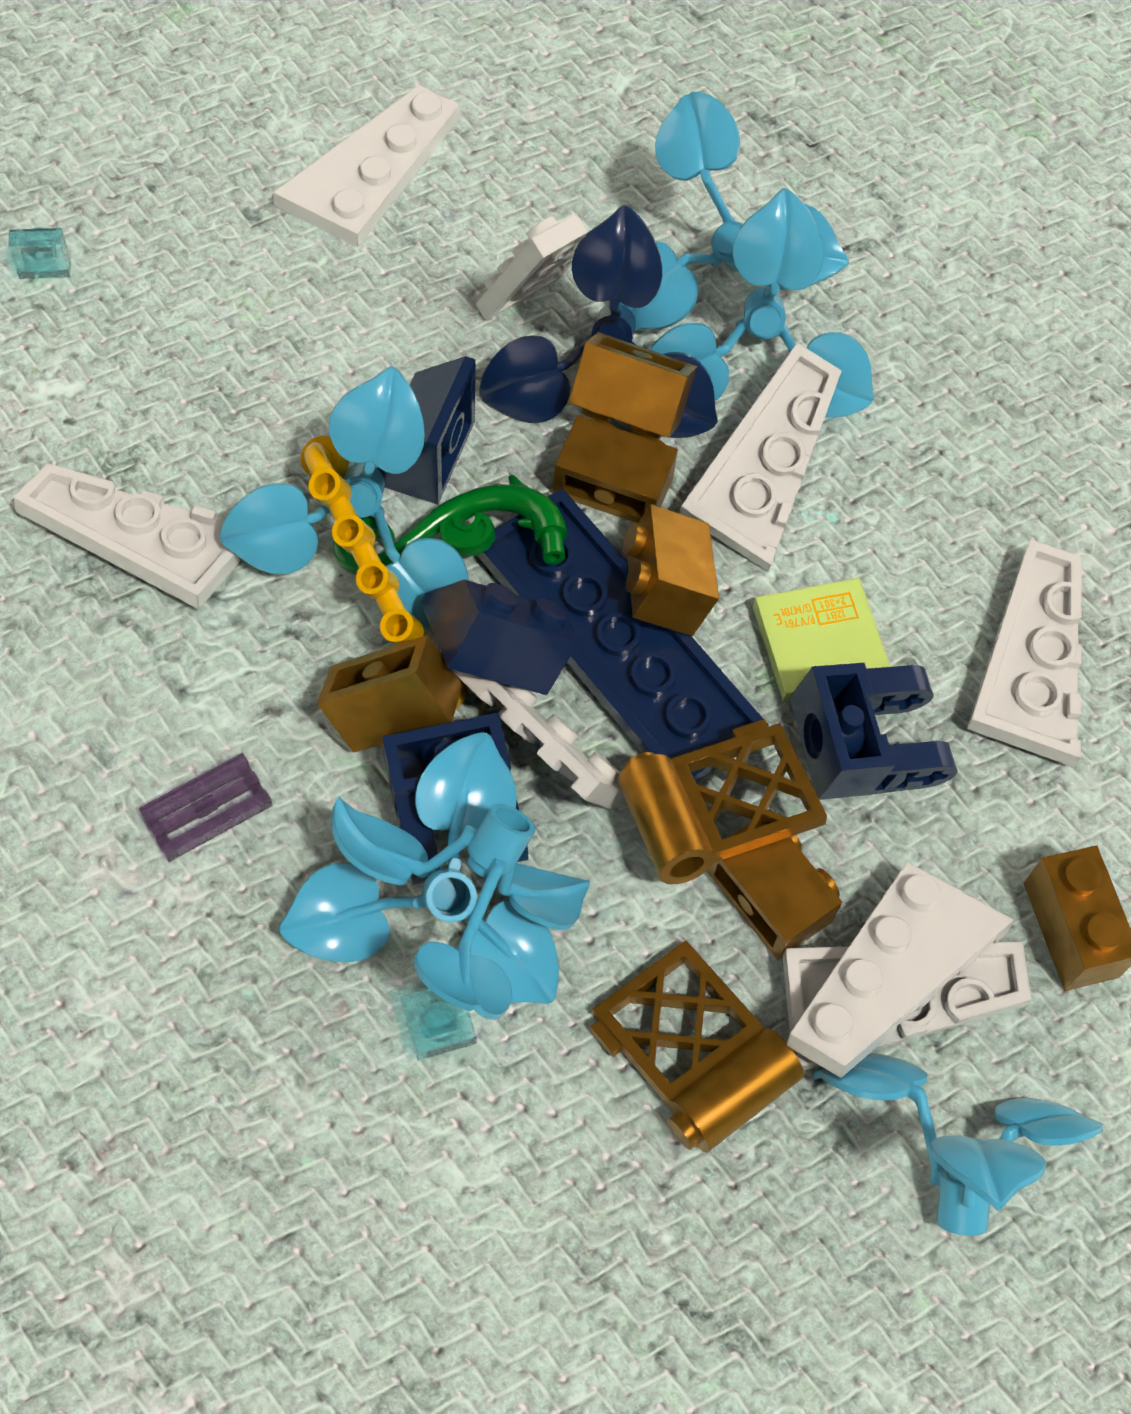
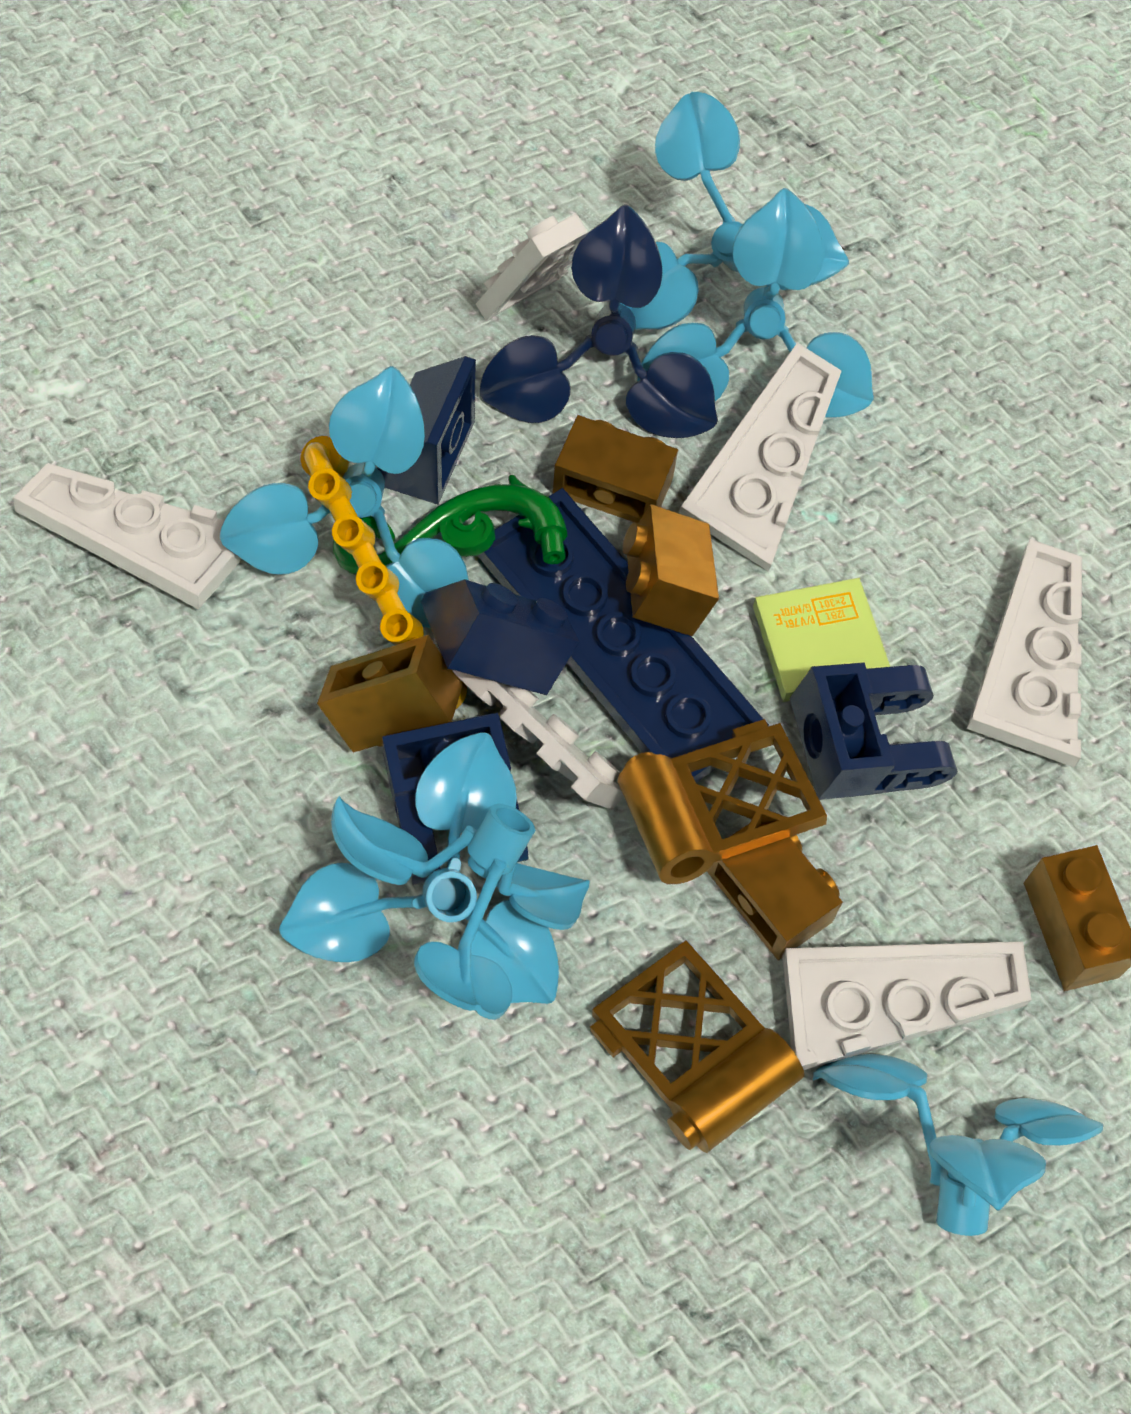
clear light blue plate [8,227,71,279] -> none
clear purple tile [138,753,273,862] -> none
white wing [273,85,460,247] -> none
clear light blue plate [400,989,477,1061] -> none
pearl gold brick [568,332,698,439] -> none
white wing [787,861,1014,1078] -> none

